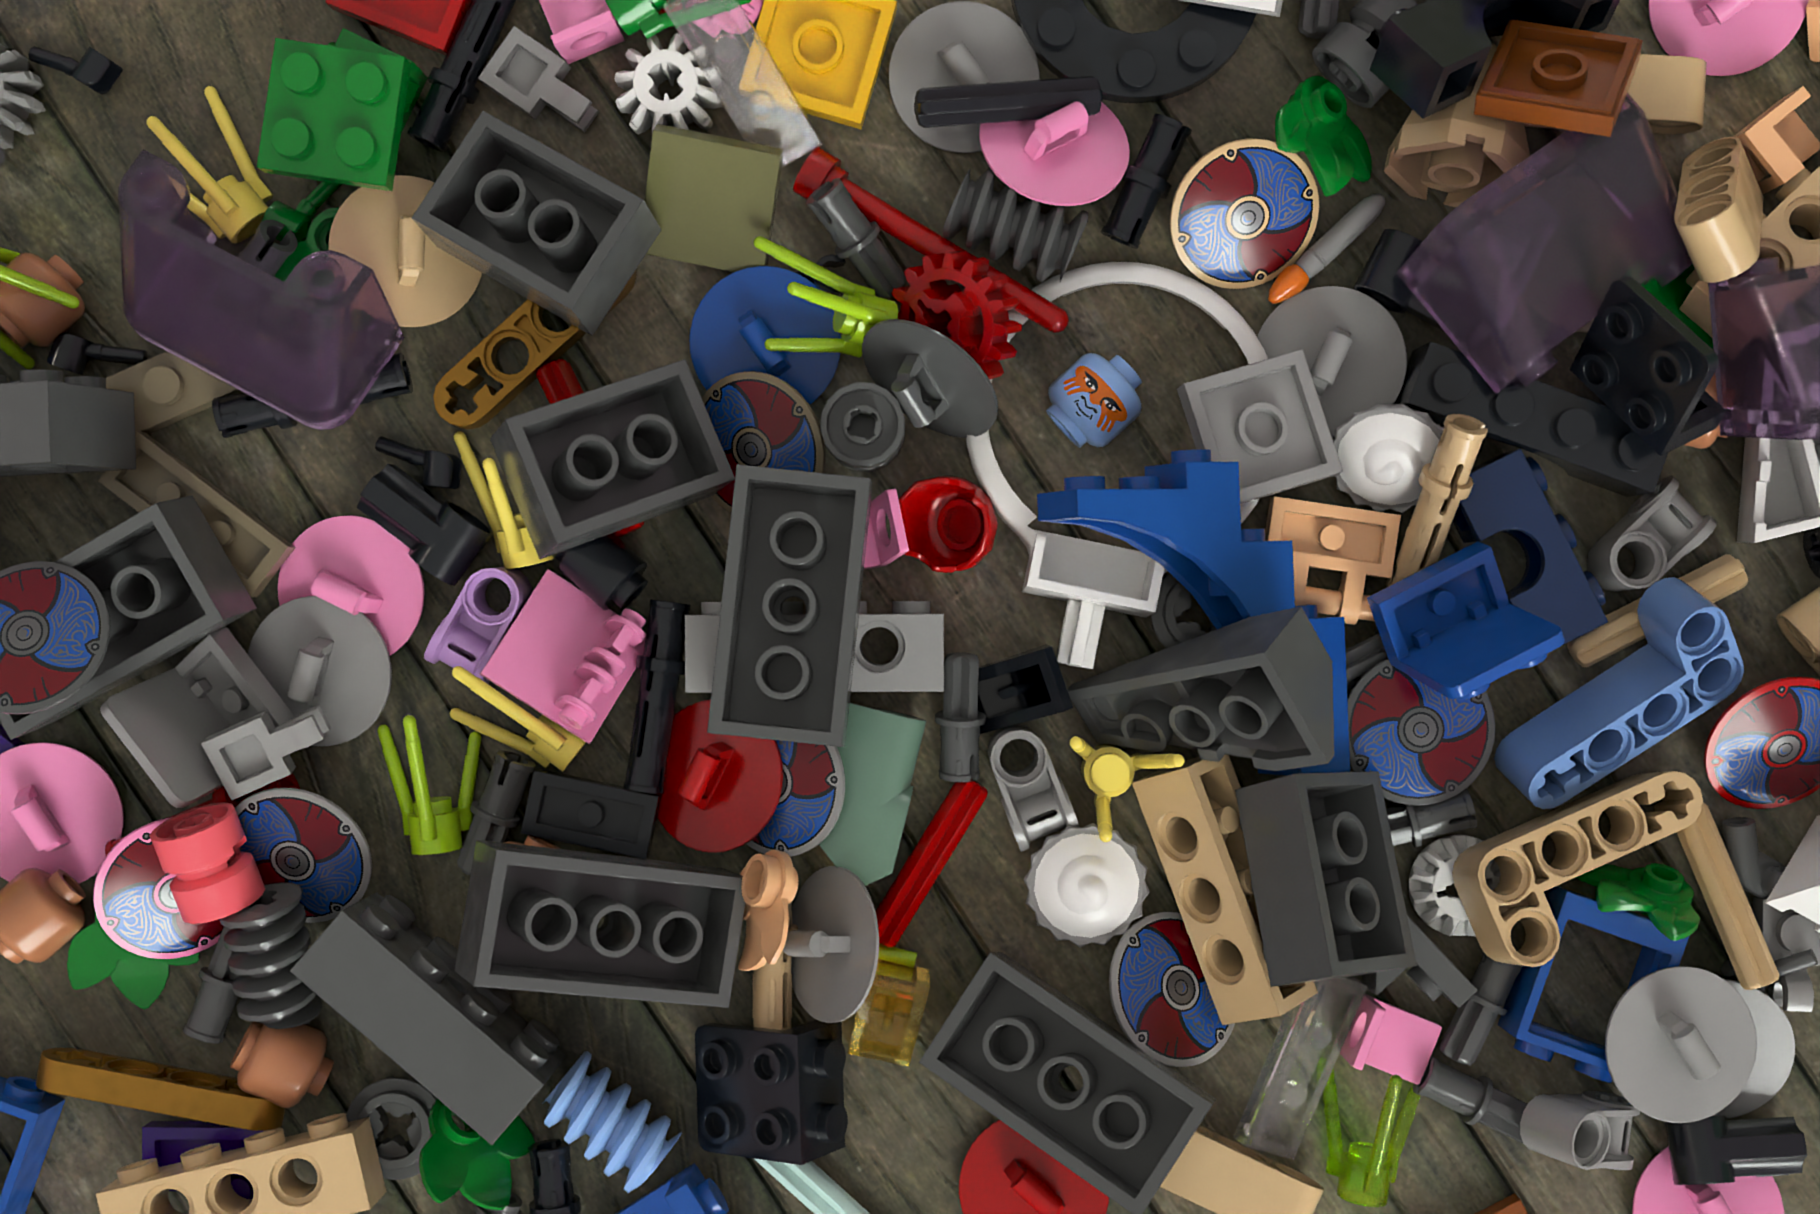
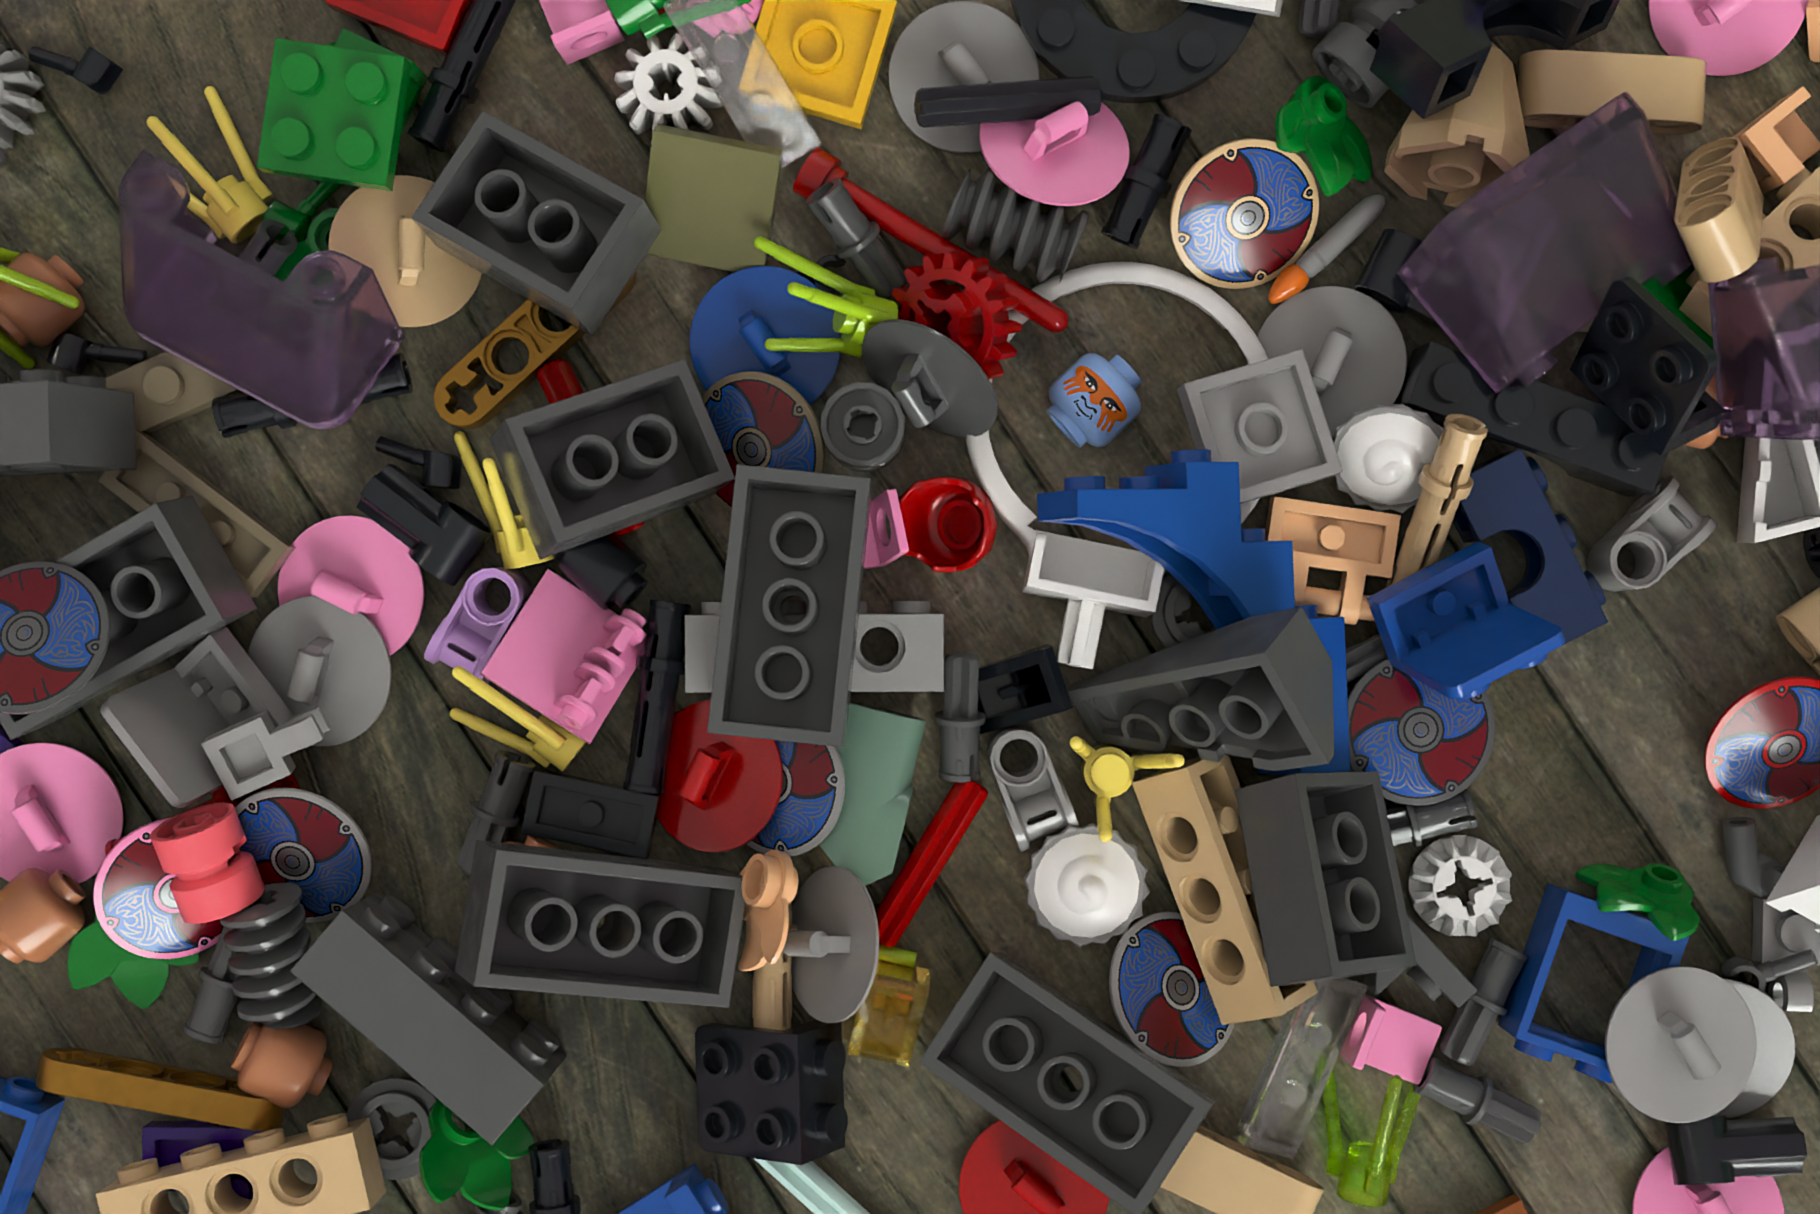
lime plant [377,715,481,855] -> none
light grey plate [478,26,599,133] -> none
light blue piece [542,1051,682,1193] -> none
tan beam [1452,771,1703,967] -> none
dark orange plate [1474,19,1643,137] -> none
medium blue beam [1494,577,1744,809] -> none
light grey piece [1520,1091,1641,1170] -> none
tan axle [1566,554,1748,667] -> none
tan axle [1676,802,1779,990] -> none

